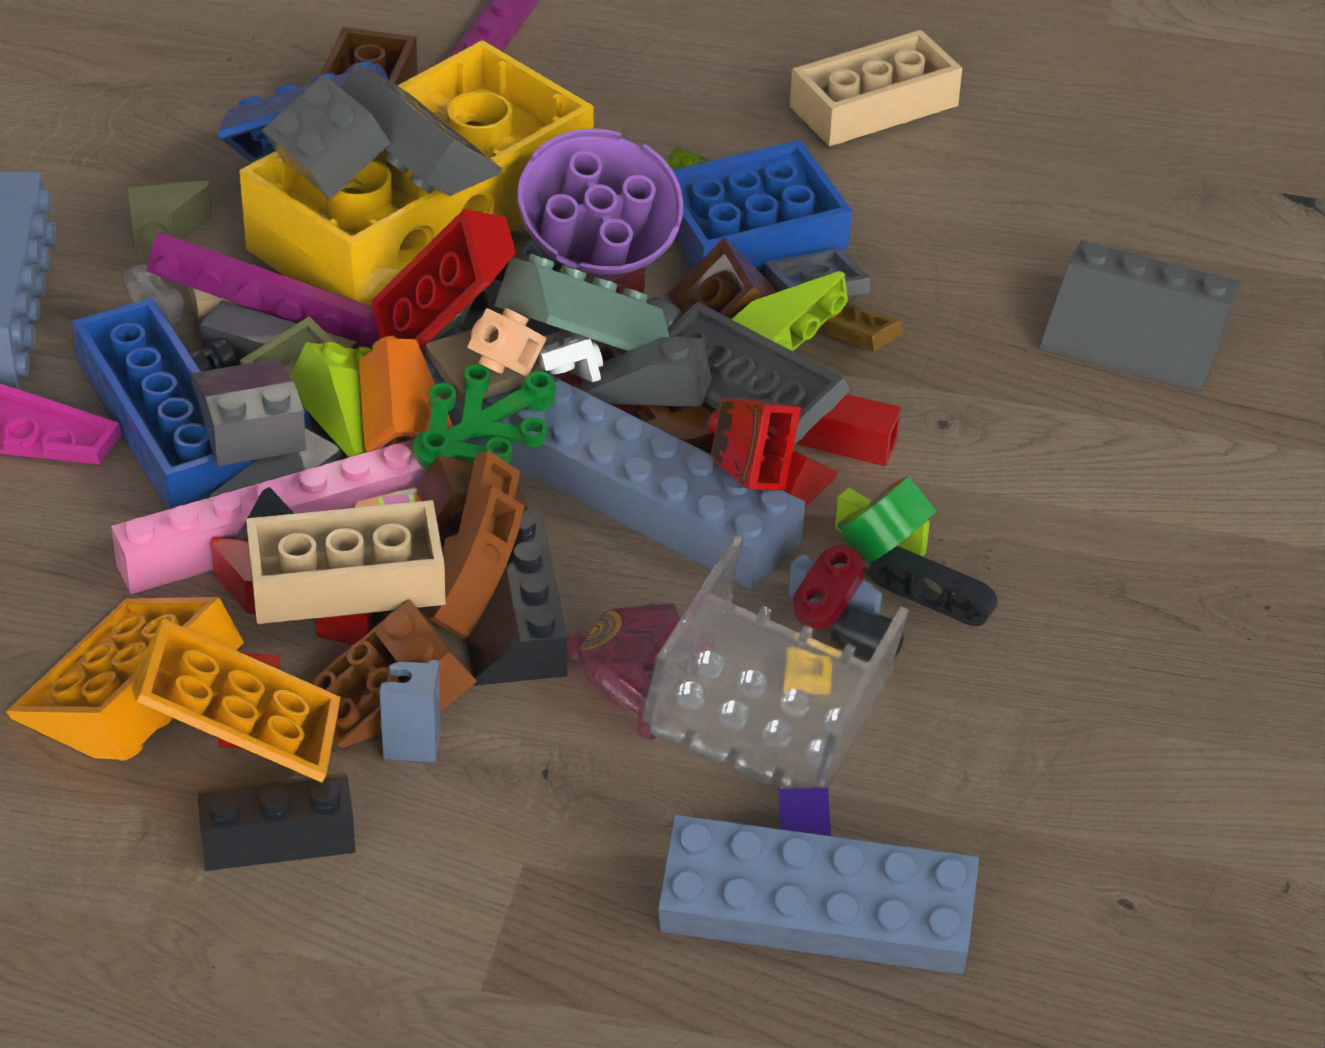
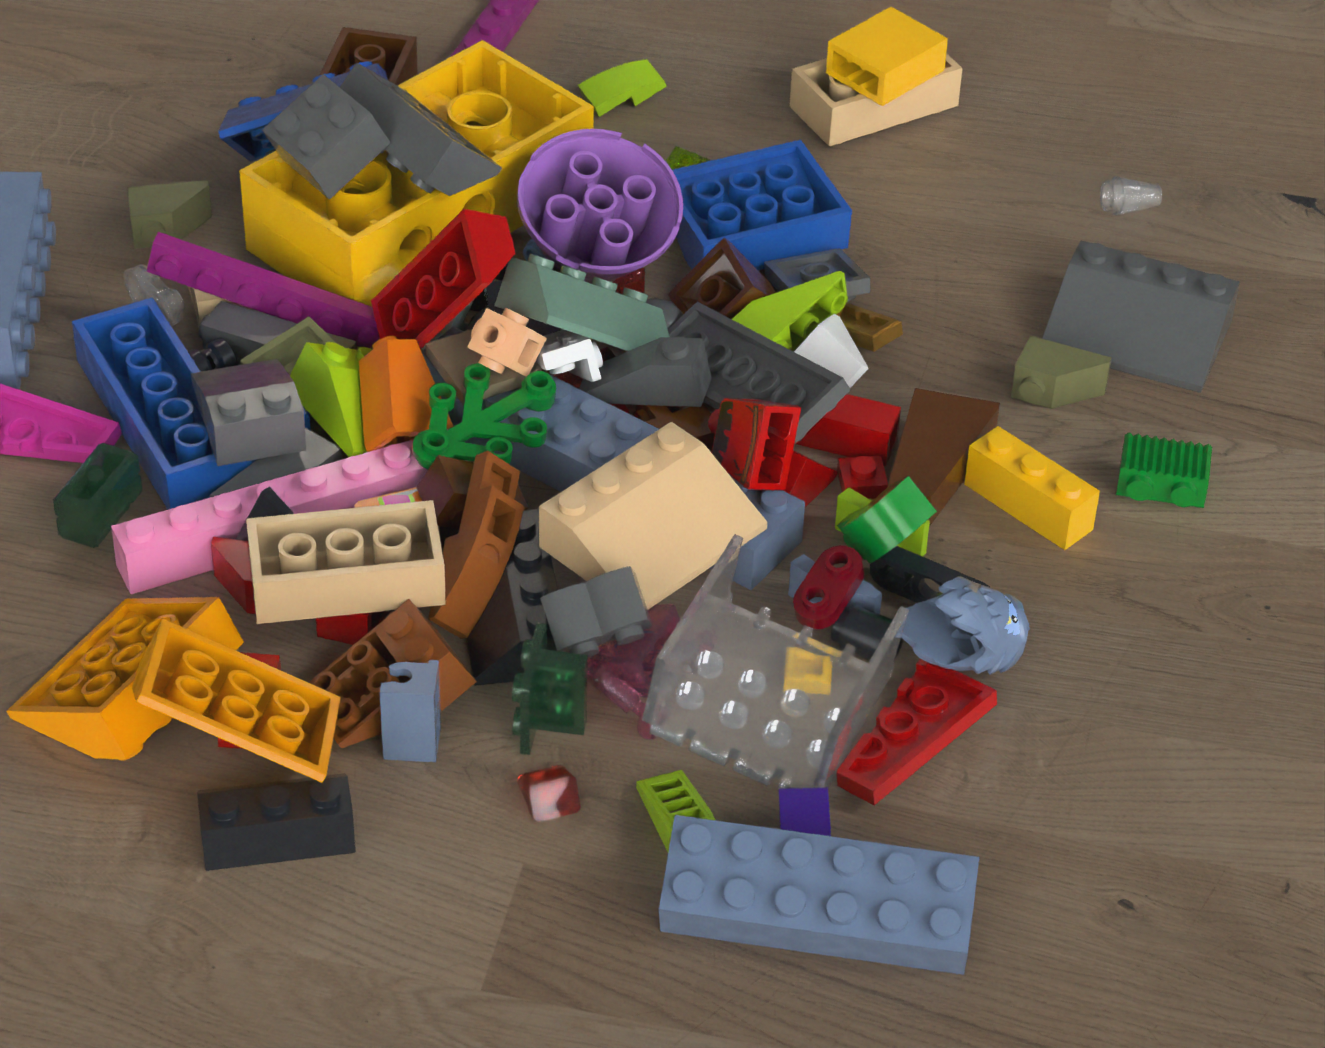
none -> clear green brick [53,443,142,548]
none -> clear green bracket [512,623,588,755]
none -> clear red slope [517,764,581,822]
none -> tan slope [539,422,768,610]
none -> dark grey brick [540,566,653,661]
none -> lime slope [577,59,667,117]
none -> lime slope [636,770,716,852]
none -> white slope [794,314,869,388]
none -> yellow brick [826,7,948,106]
none -> red wing [836,659,997,806]
none -> red plate [837,456,888,499]
none -> reddish brown slope [888,388,1000,527]
none -> sand blue head [898,576,1030,675]
none -> yellow brick [964,426,1100,550]
none -> olive slope [1011,336,1112,409]
none -> clear cone [1100,176,1162,216]
none -> green brick [1116,432,1212,508]

